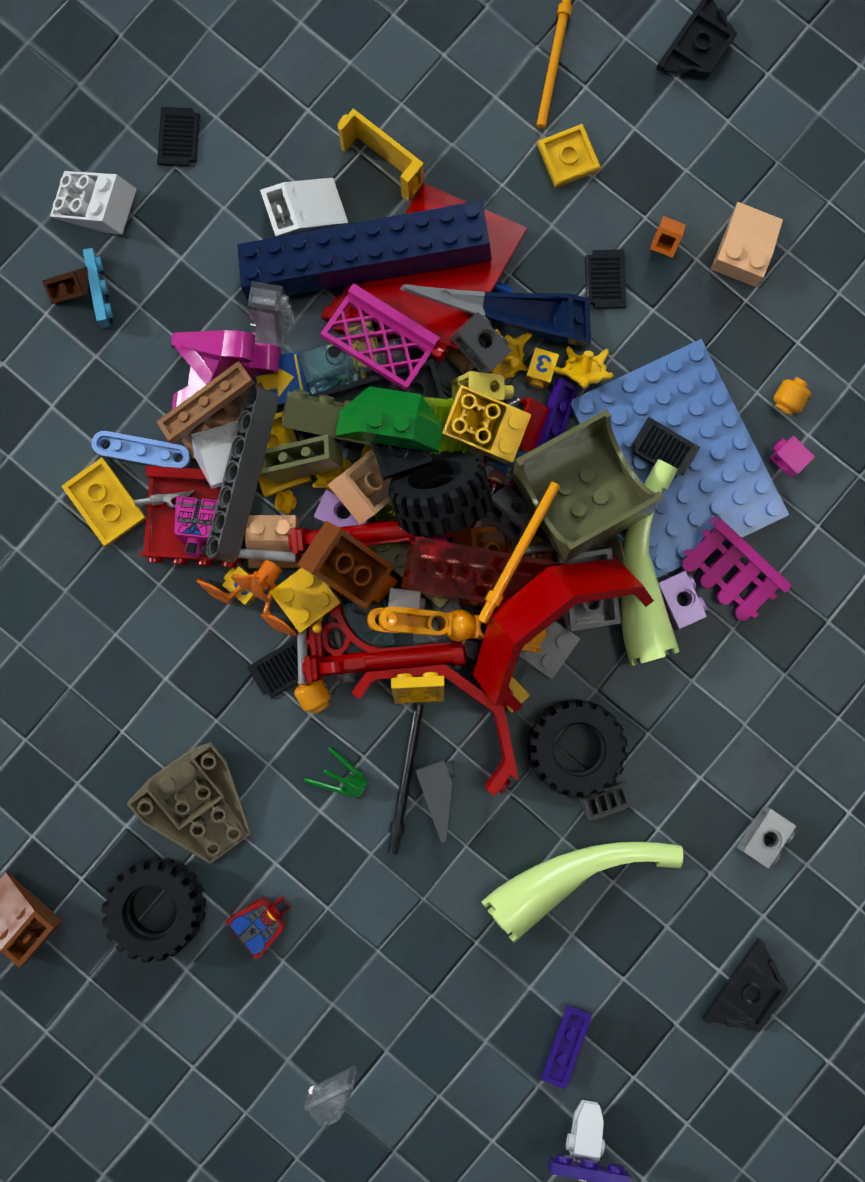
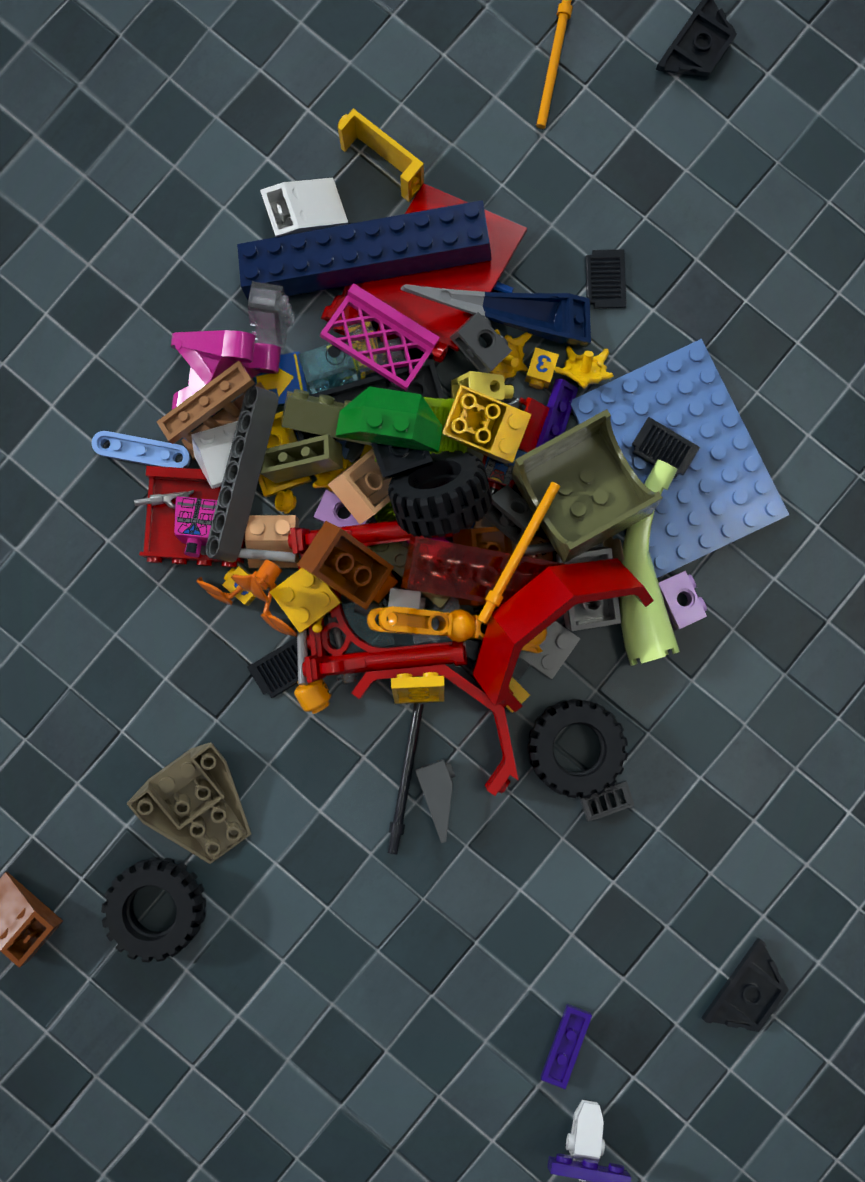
reddish brown slope [42,266,88,304] -> none
white slope [50,171,136,235] -> none
yellow plate [61,457,146,547] -> none
medium azure plate [83,248,113,329] -> none
black window [157,107,200,167] -> none
torso [226,896,291,960] -> none
green plant [304,747,368,799] -> none
clear slope [304,1065,357,1126] -> none
medium nougat cone [445,348,478,374] -> none
yellowish green brick [481,842,683,943] -> none
yellow tile [537,124,601,188] -> none
orange brick [650,216,686,258] -> none
dark pink fence [681,515,792,621] -> none
light nougat slope [711,202,783,287] -> none
light grey brick [737,806,796,869] -> none
dark pink brick [769,436,815,478] -> none
light orange head [773,377,812,416] -> none

